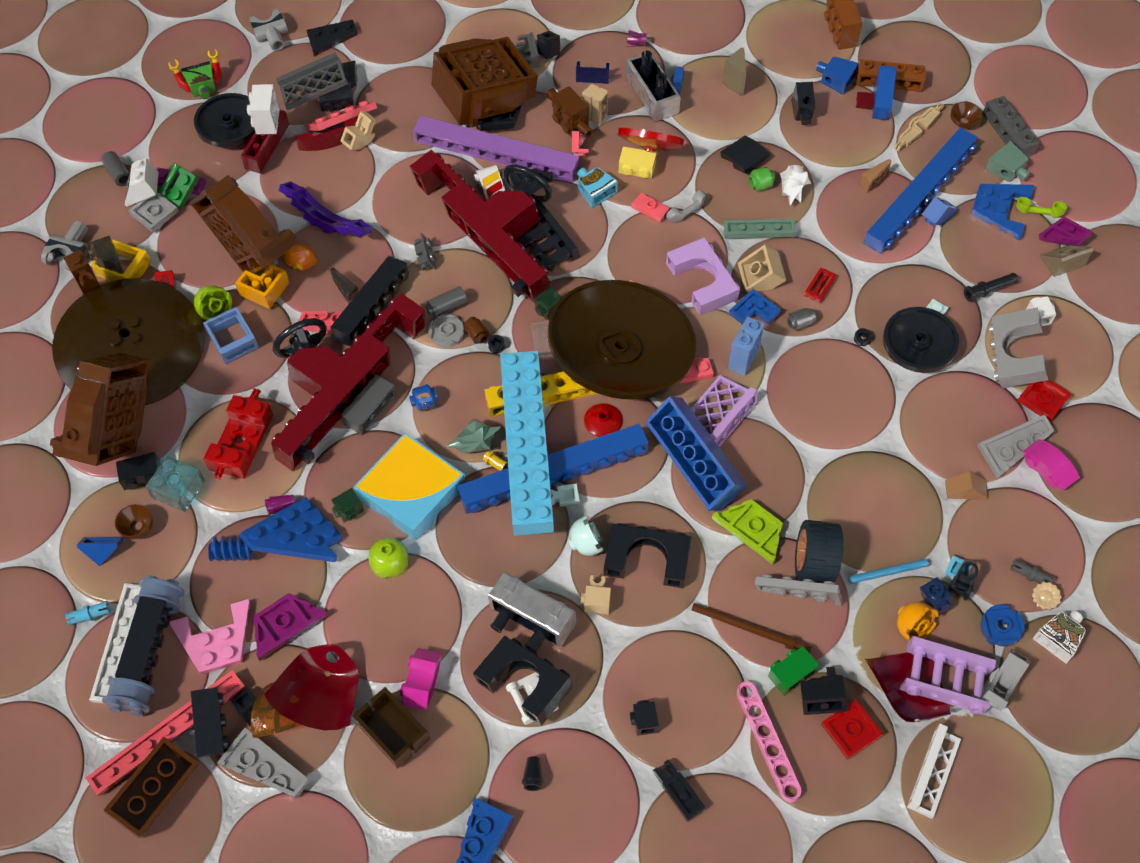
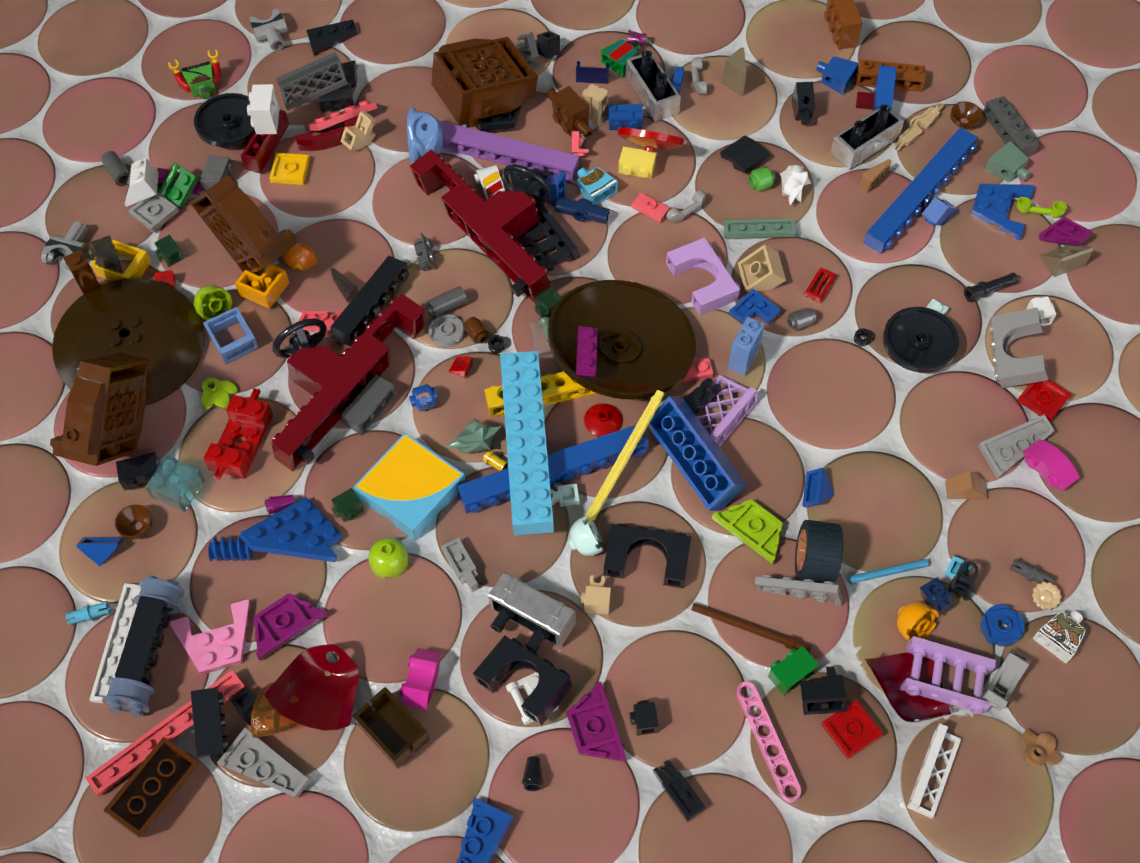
dark purple piece [279,181,373,237] -> none
none -> clear green brick [154,234,184,267]
none -> dark grey brick [199,155,234,191]
none -> lime plate [200,377,238,409]
none -> yellow tile [269,153,310,185]
none -> medium blue piece [407,107,443,164]
none -> light grey hinge [441,537,479,592]
none -> red slope [449,356,473,378]
none -> blue slope [538,172,566,207]
none -> sand green piece [539,315,550,341]
none -> dark blue piece [556,197,610,224]
none -> magenta wing [566,682,626,762]
none -> magenta plate [576,326,597,377]
none -> light yellow piece [584,390,665,523]
none -> green torso [601,40,640,78]
none -> blue brick [608,104,643,131]
none -> black hinge [684,378,722,415]
none -> light grey bar [691,57,707,95]
none -> blue slope [802,468,834,508]
none -> piece [830,104,904,169]
none -> medium nougat plate [1021,729,1062,767]

